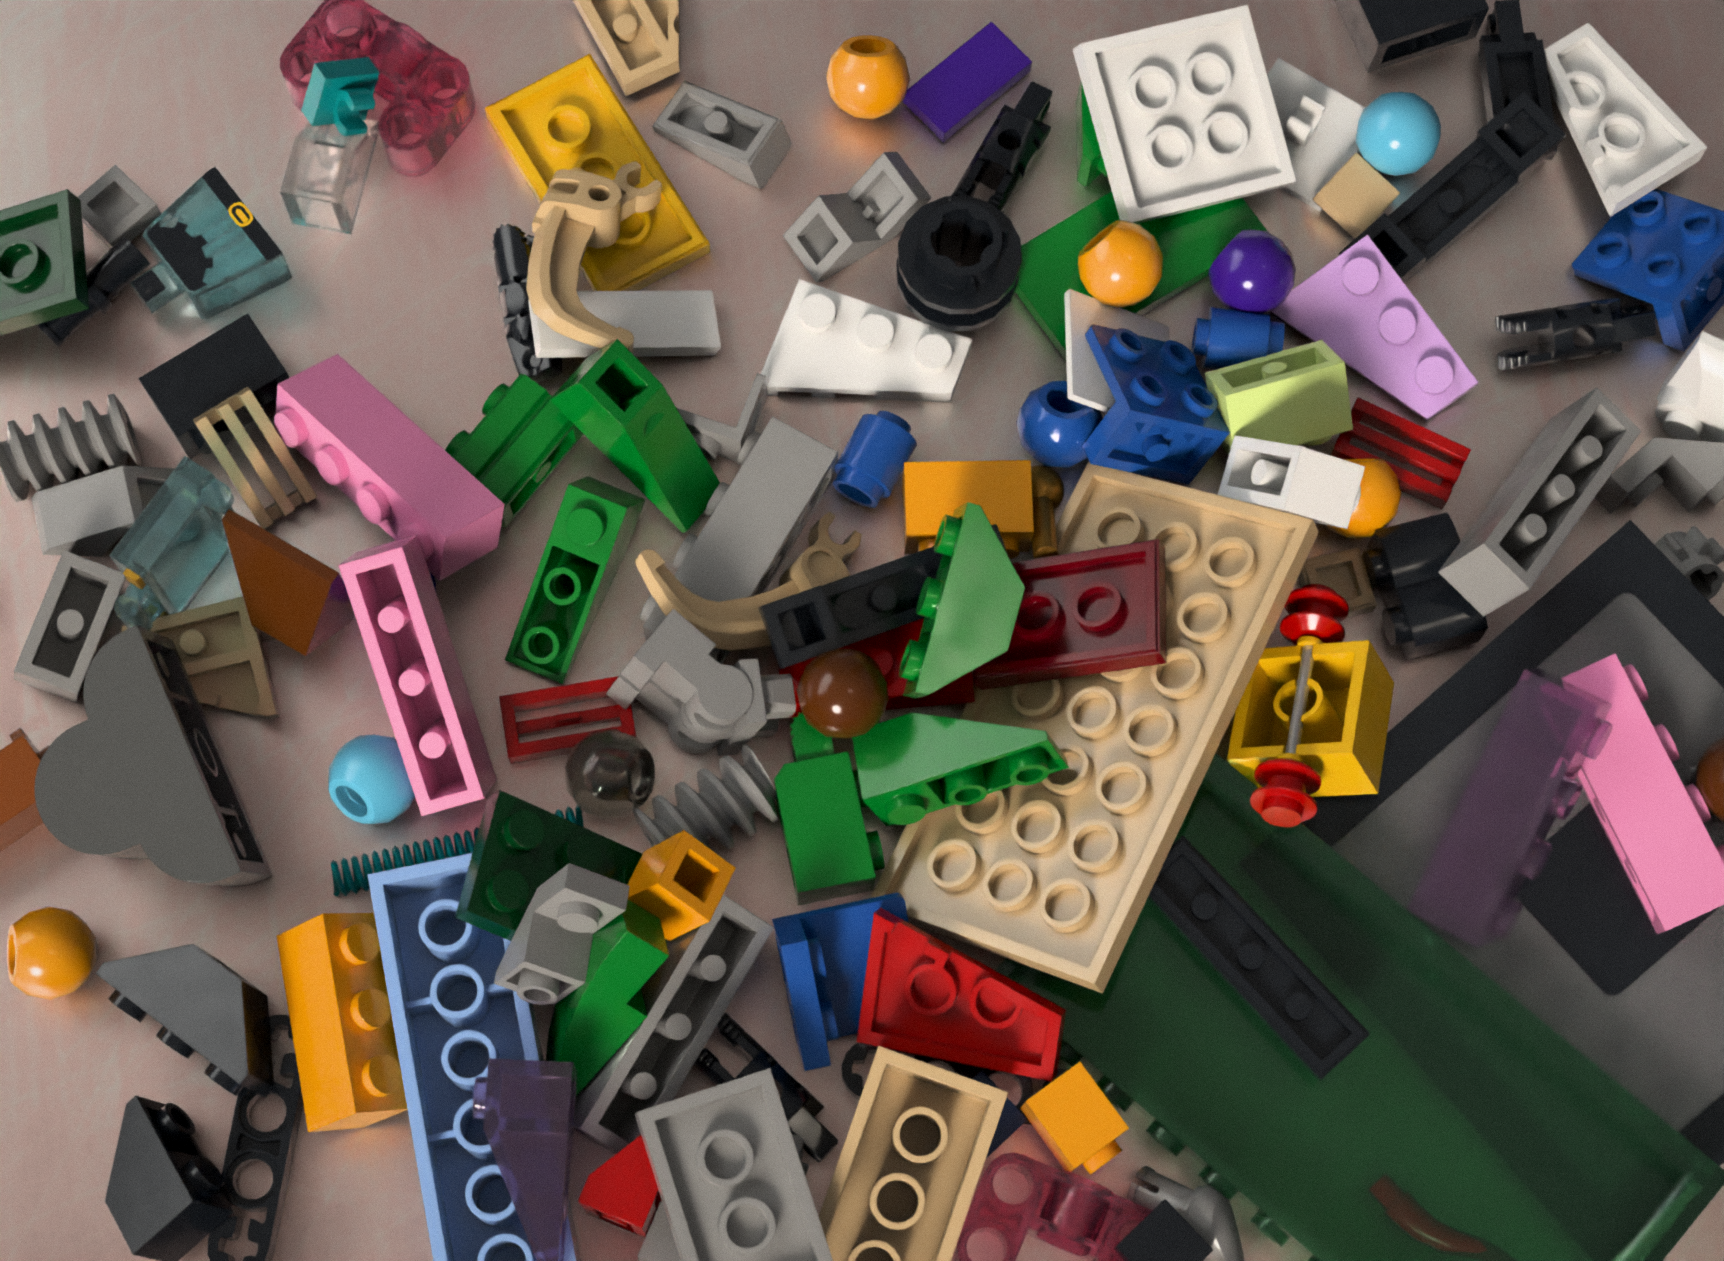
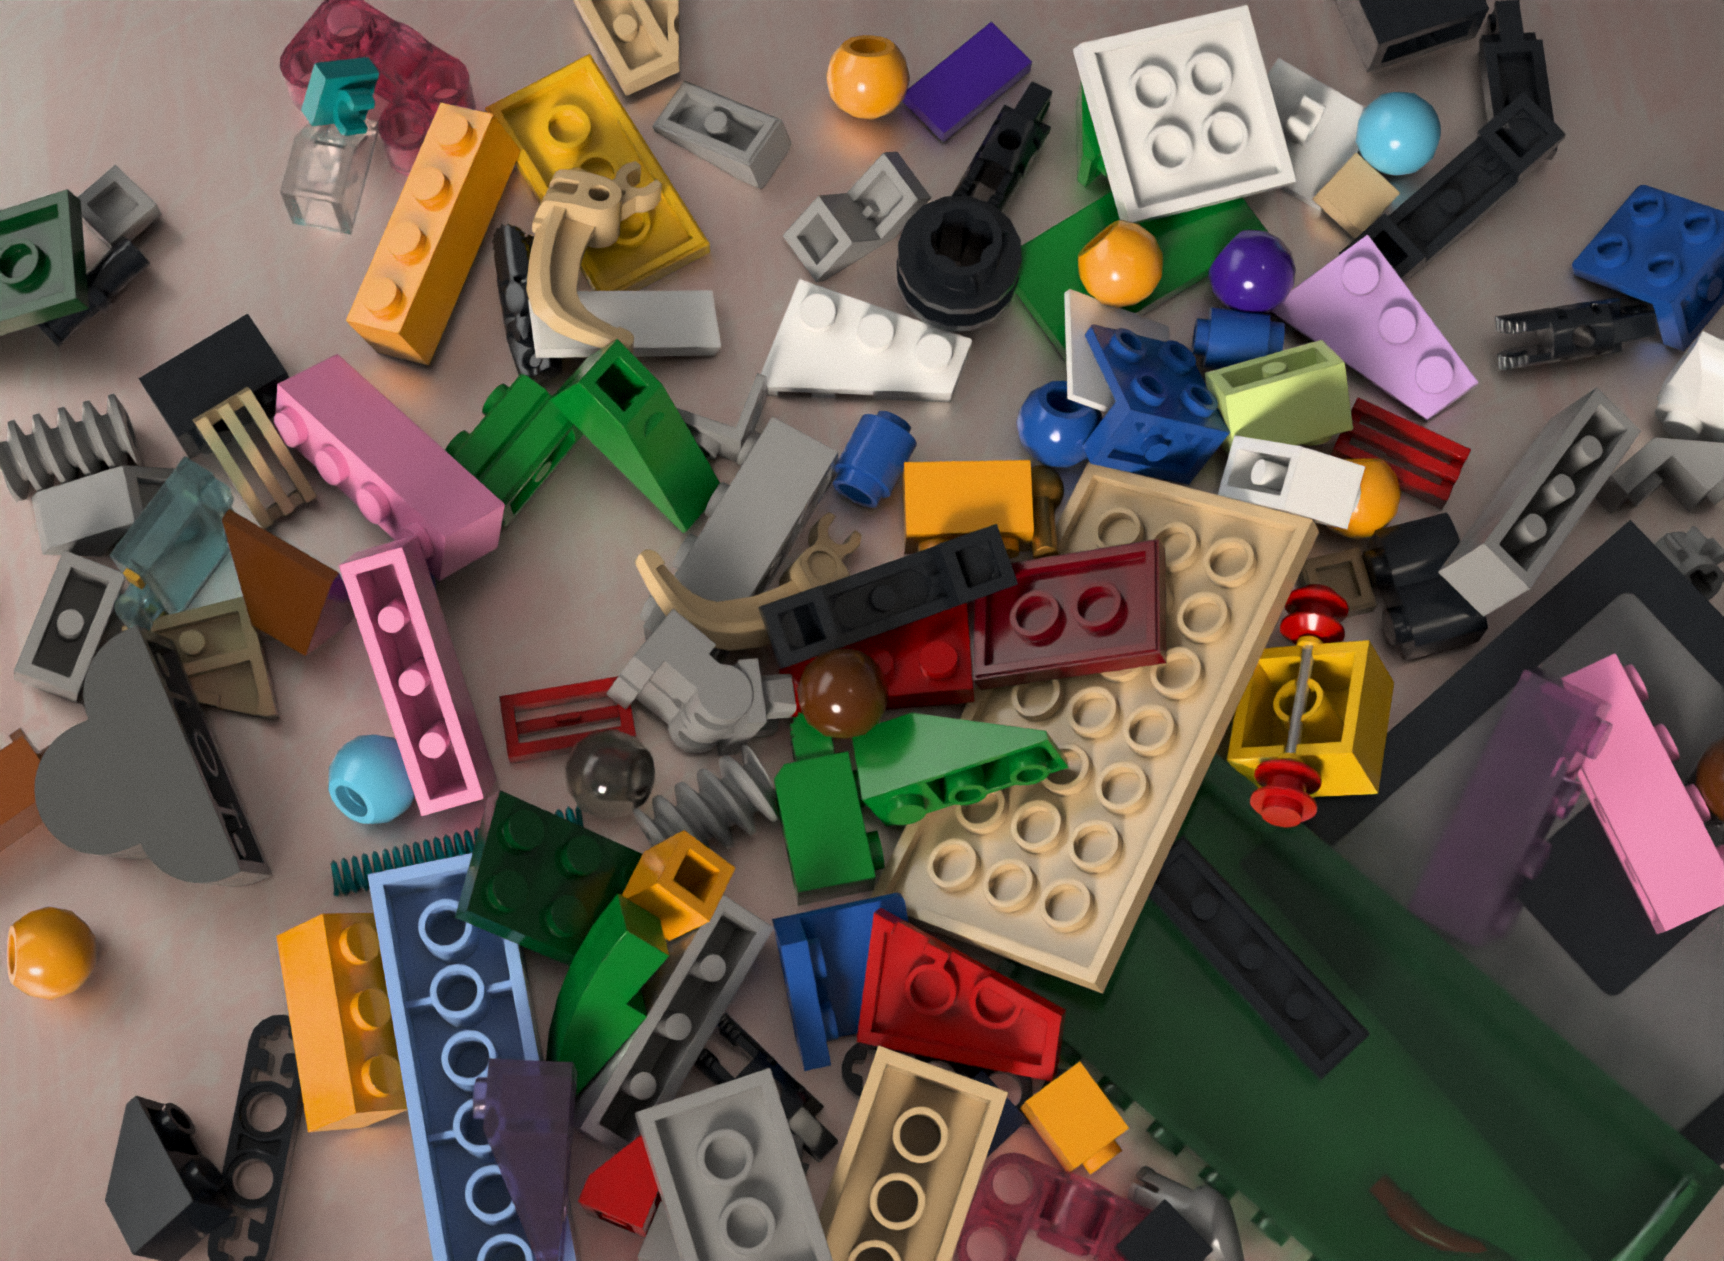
slope [95,944,274,1098] -> none
clear light blue torso [130,167,292,319] -> none
light grey slope [494,863,630,1005] -> none
green slope [505,476,645,684] -> none
green slope [899,502,1025,699] -> none
white wing [1544,23,1707,217] -> none
none -> light orange brick [346,103,521,366]

